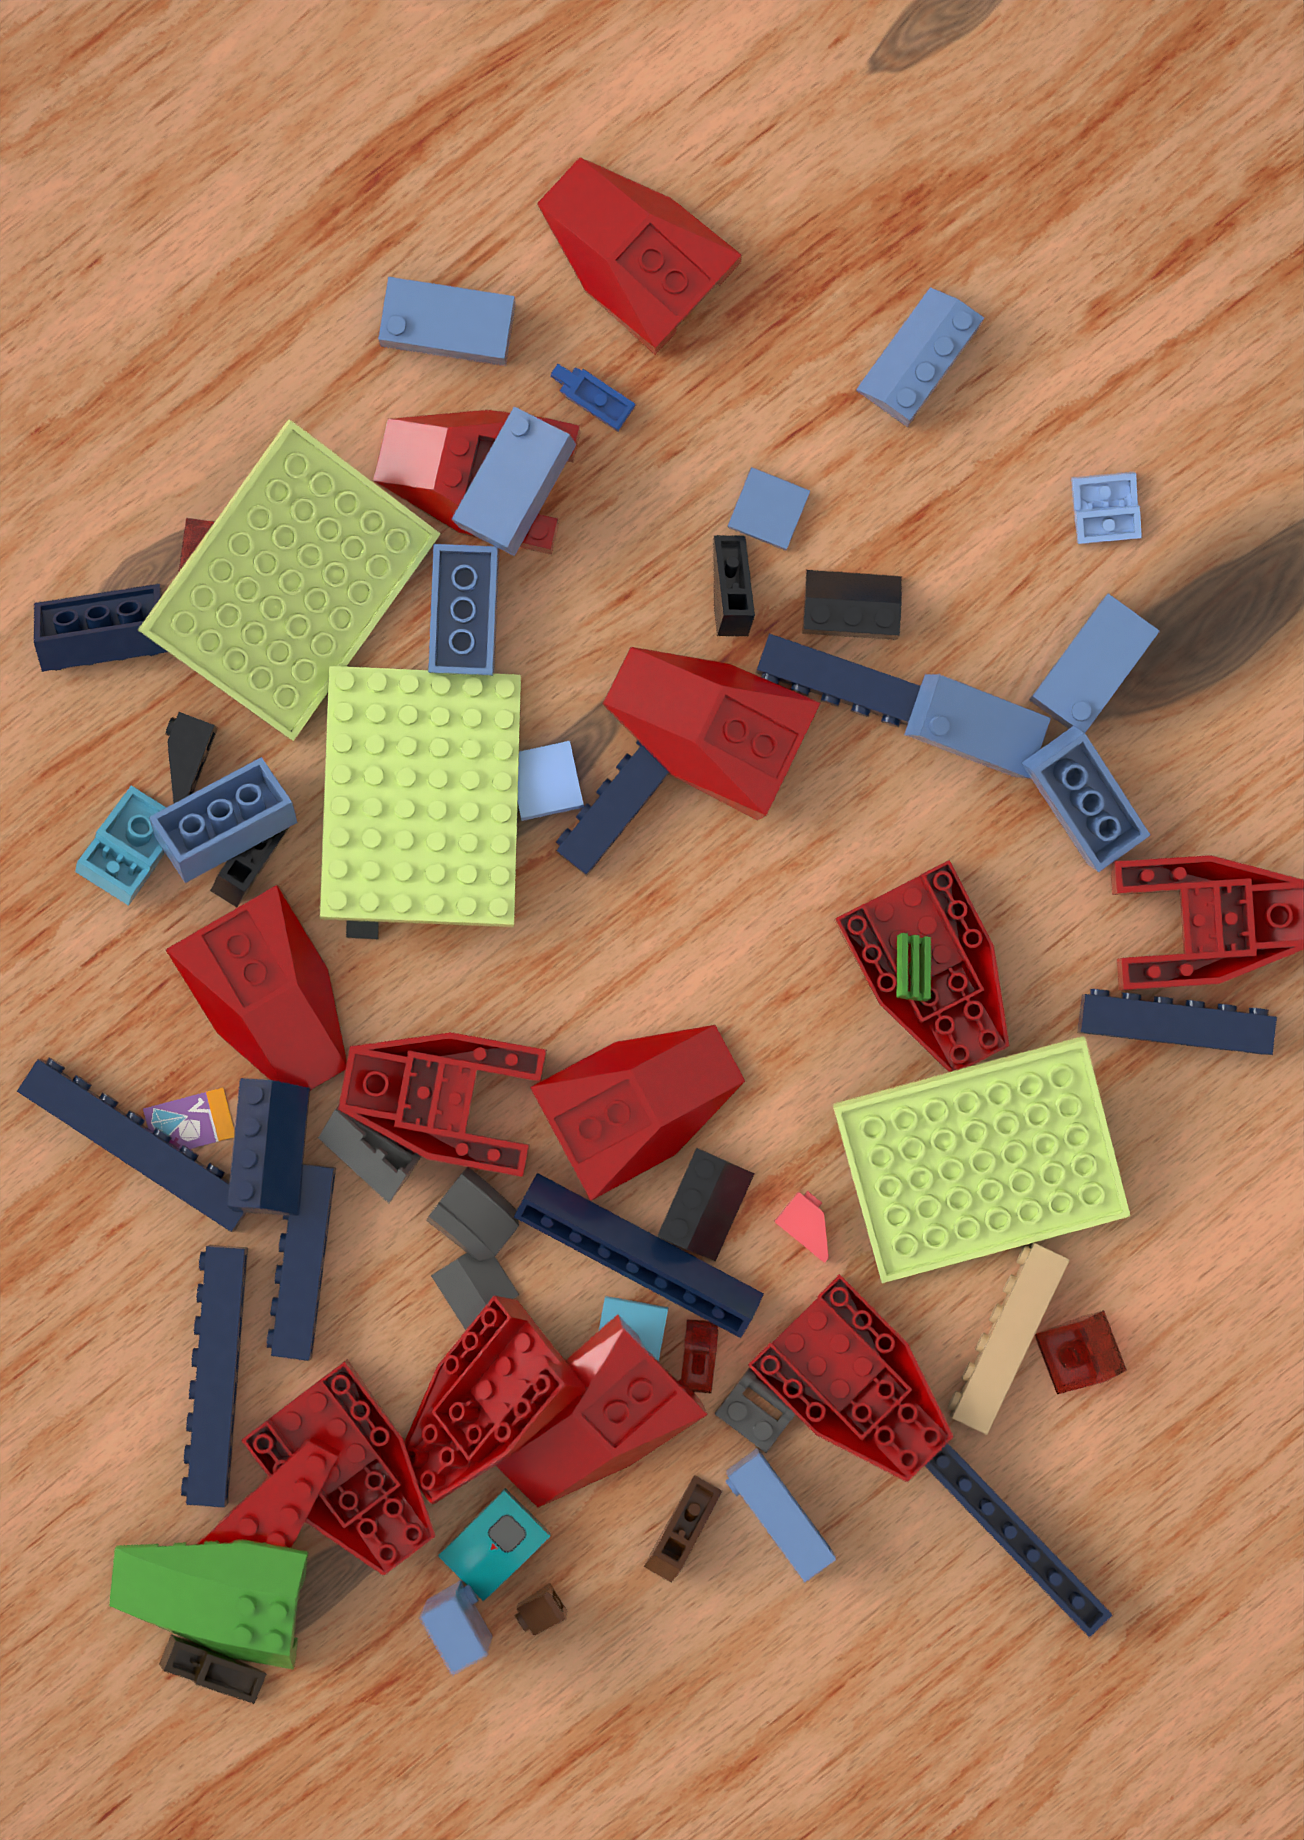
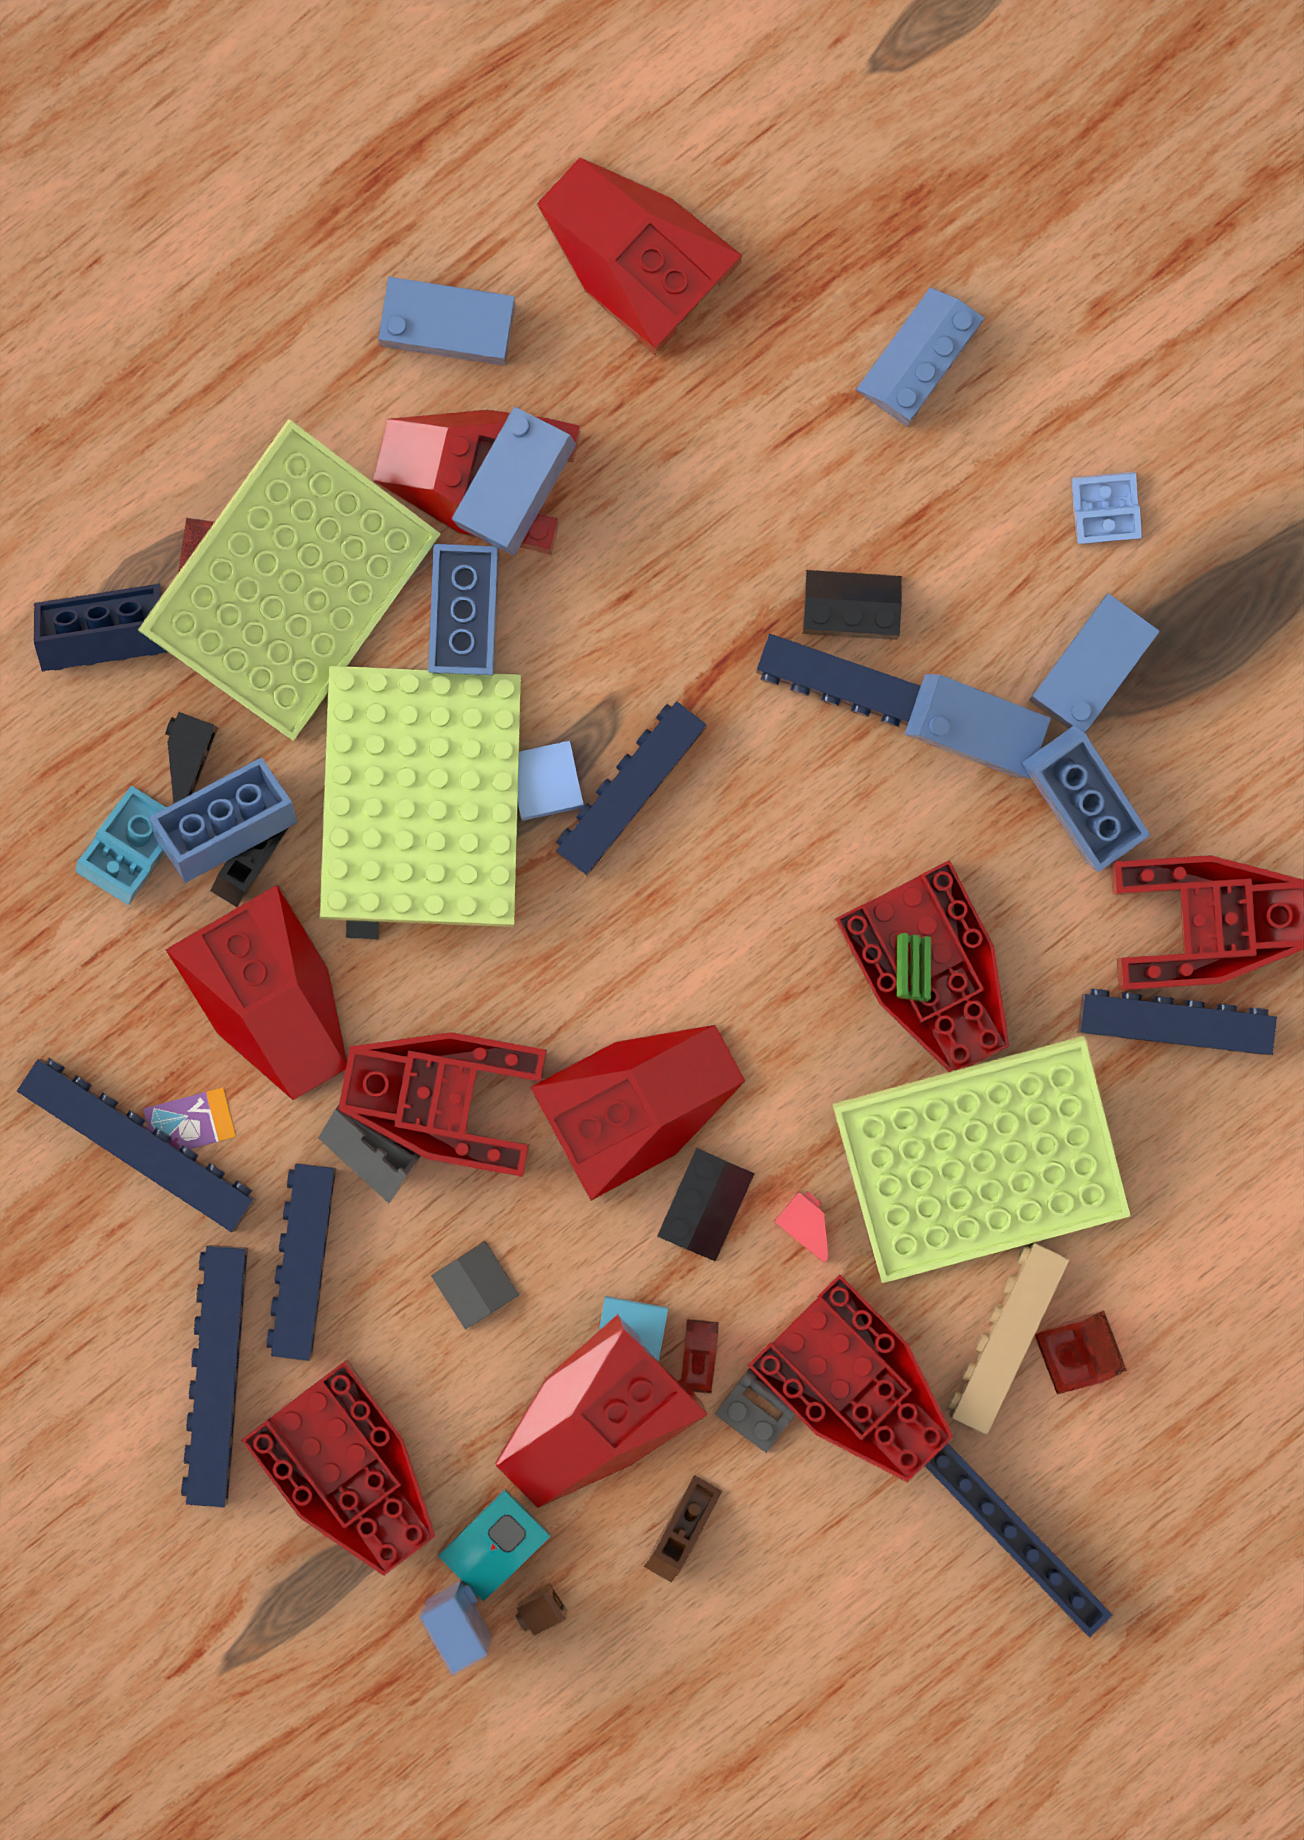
bright green wedge [109,1540,308,1670] -> none
dark brown slope [159,1634,267,1704] -> none
red wing [196,1437,341,1549] -> none
dark blue slope [227,1078,310,1216] -> none
red wedge [404,1295,587,1504] -> none
dark grey slope [426,1167,519,1261] -> none
dark blue brick [514,1173,764,1338] -> none
blue hinge [551,364,636,432] -> none
red wedge [602,647,821,821] -> none
black slope [713,535,755,637] -> none
medium blue brick [726,1448,836,1582] -> none
medium blue tile [728,467,810,551] -> none

